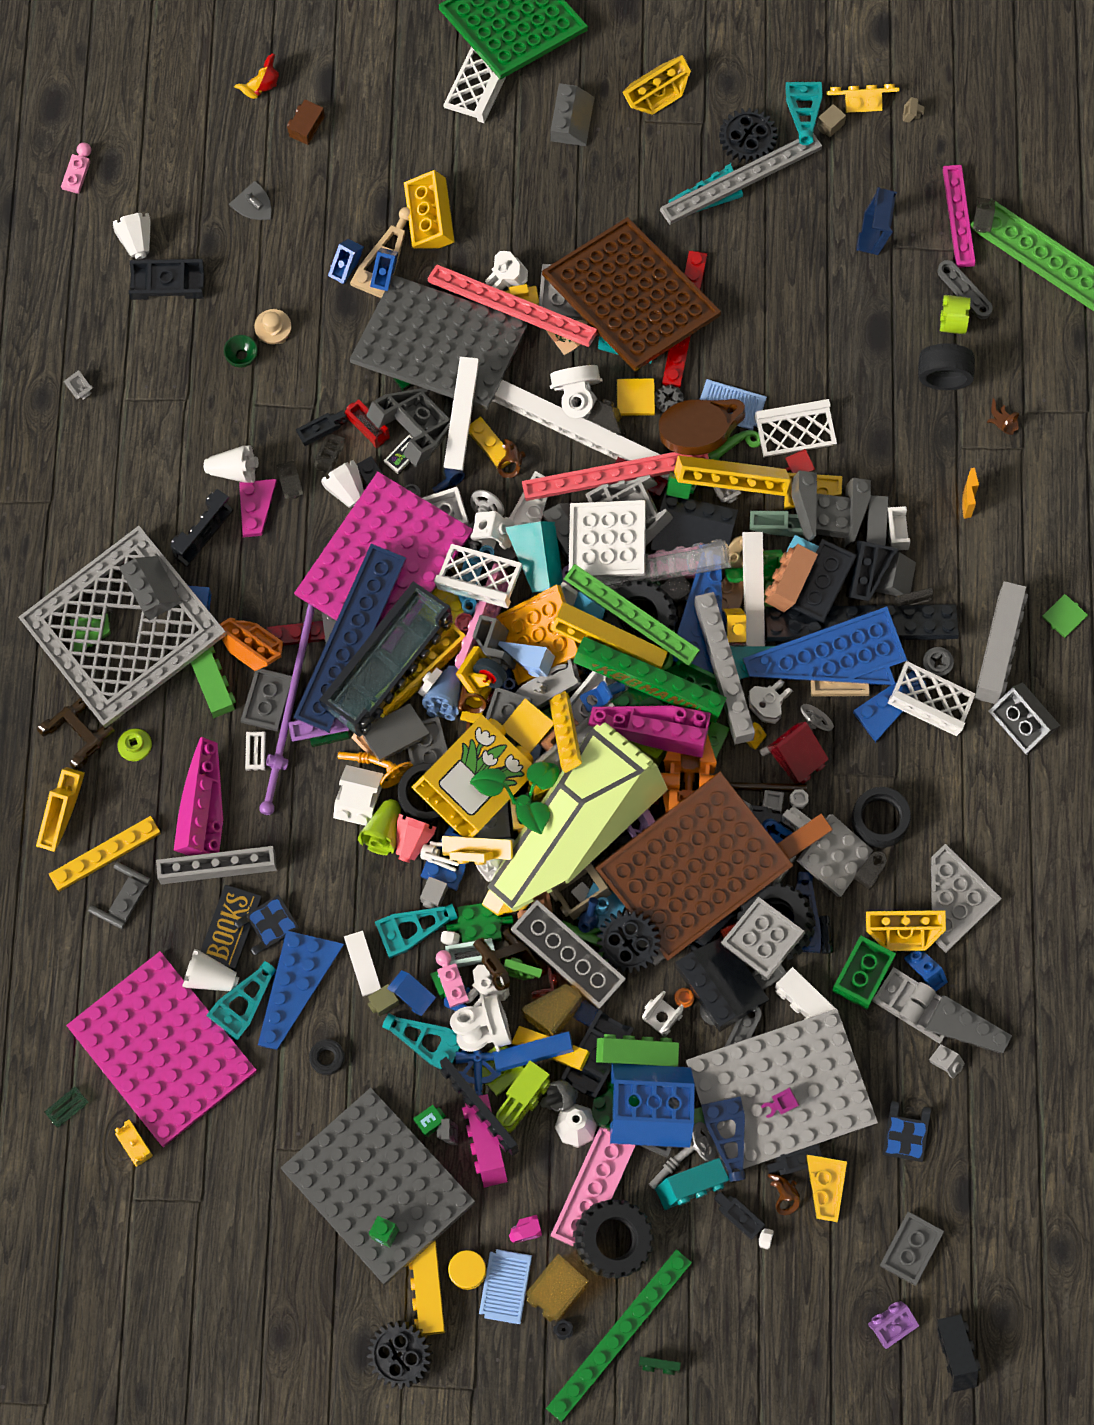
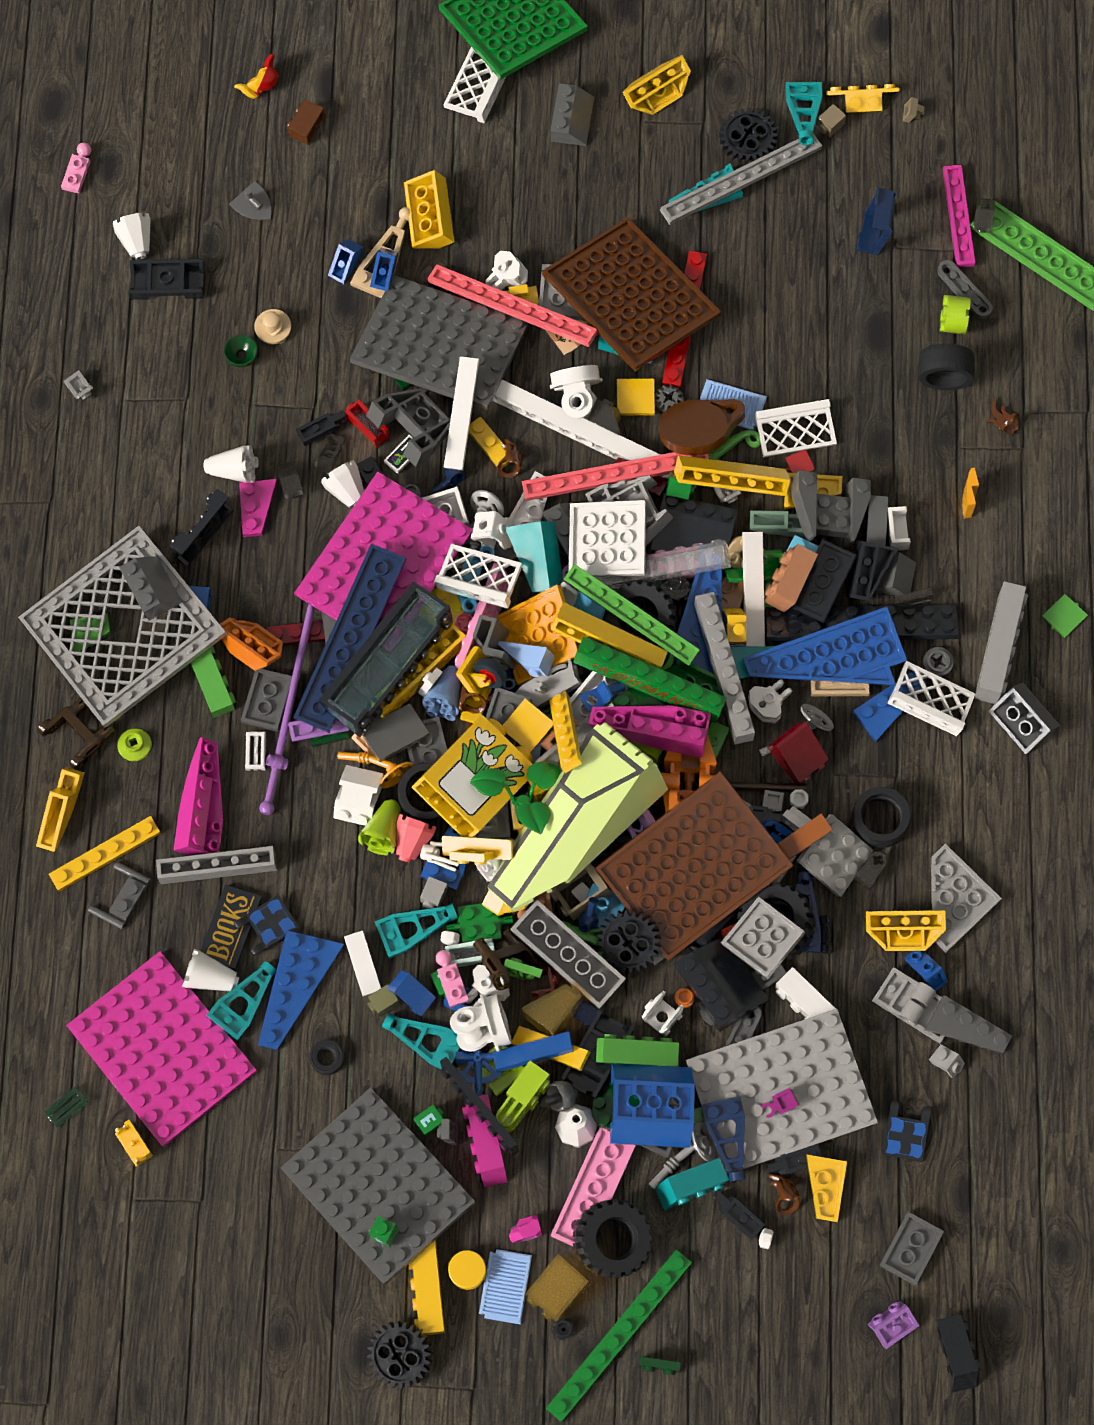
yellow tile [746,722,766,750] -> none
green brick [832,935,896,1010] -> none

